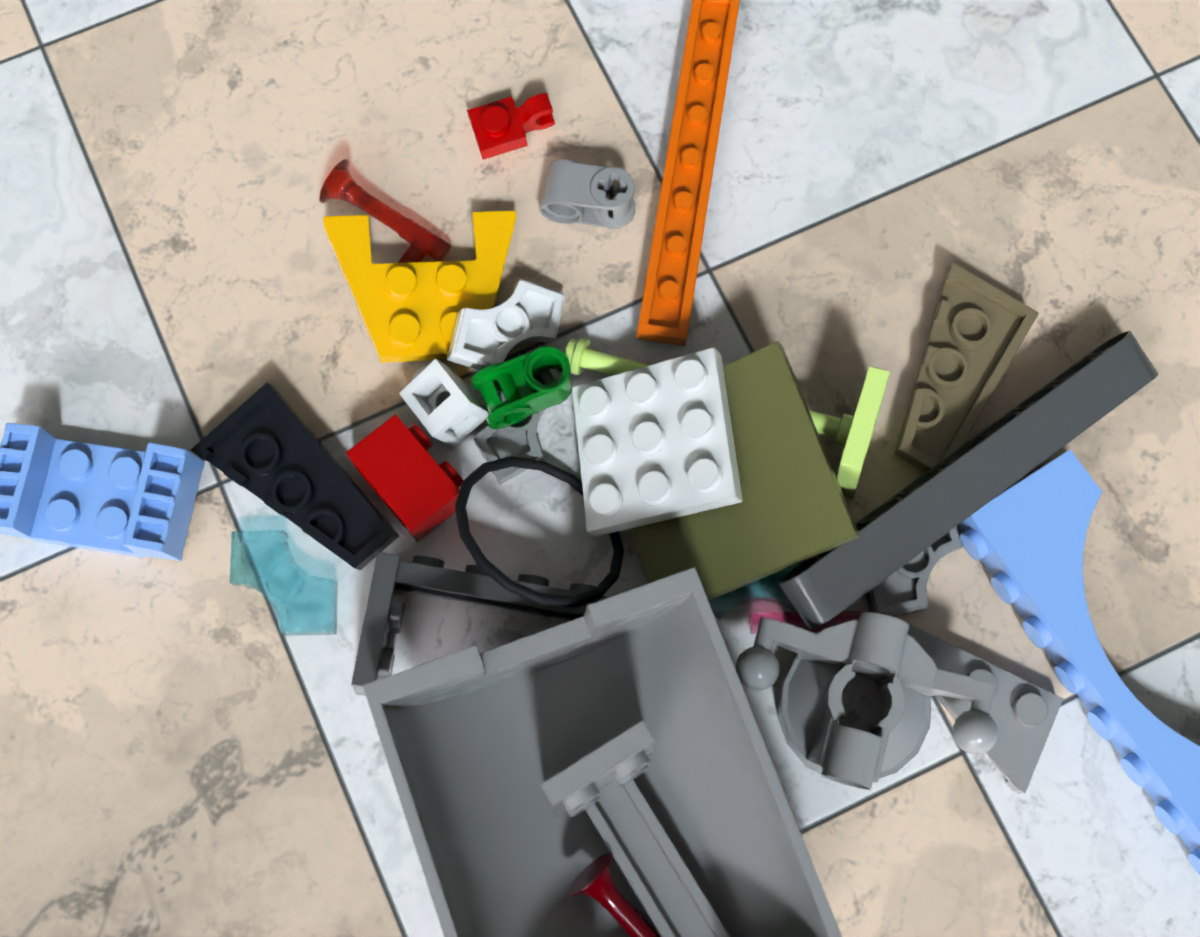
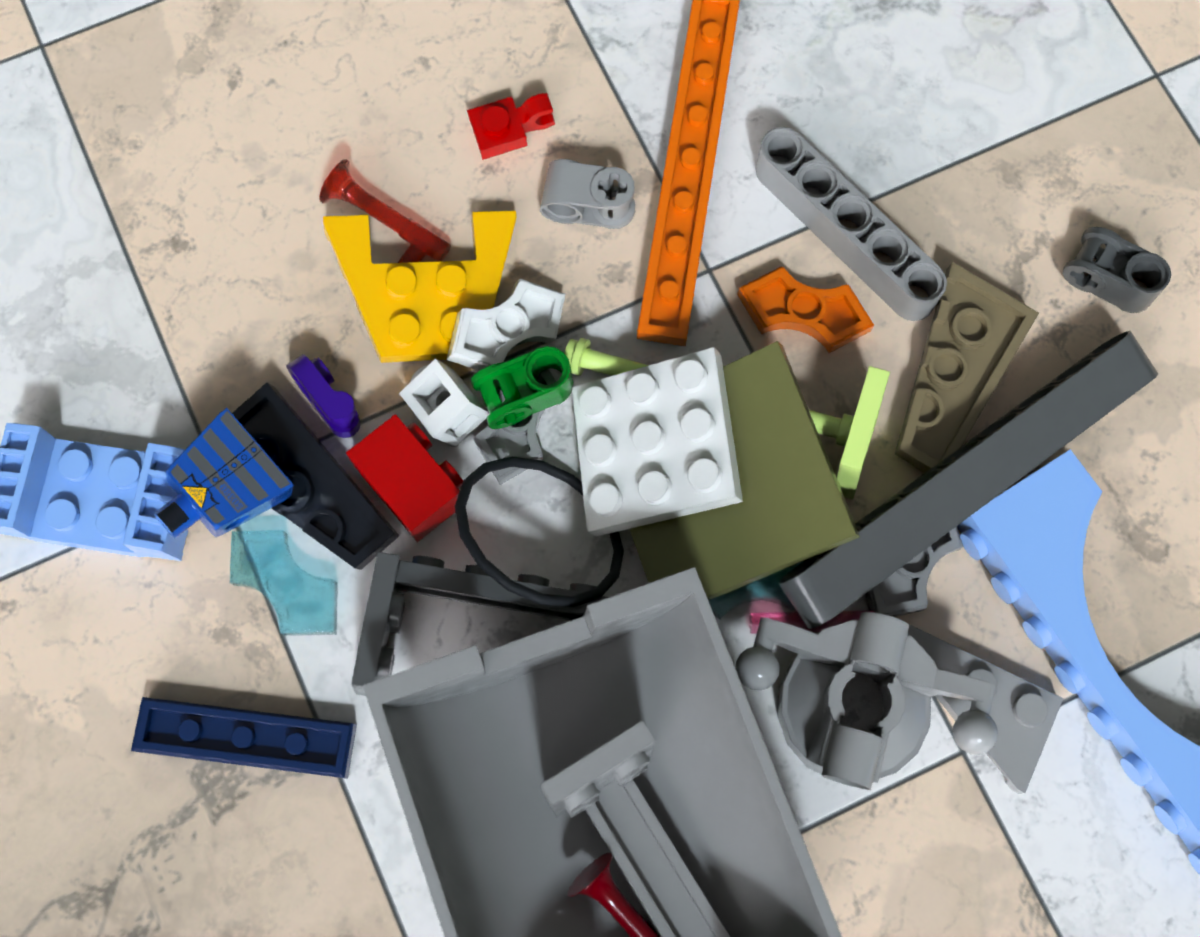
none -> dark blue tile [131,697,357,779]
none -> torso [154,408,294,538]
none -> dark purple plate [286,354,361,438]
none -> orange tile [737,266,874,353]
none -> light grey beam [755,127,947,321]
none -> dark grey piece [1063,227,1171,313]

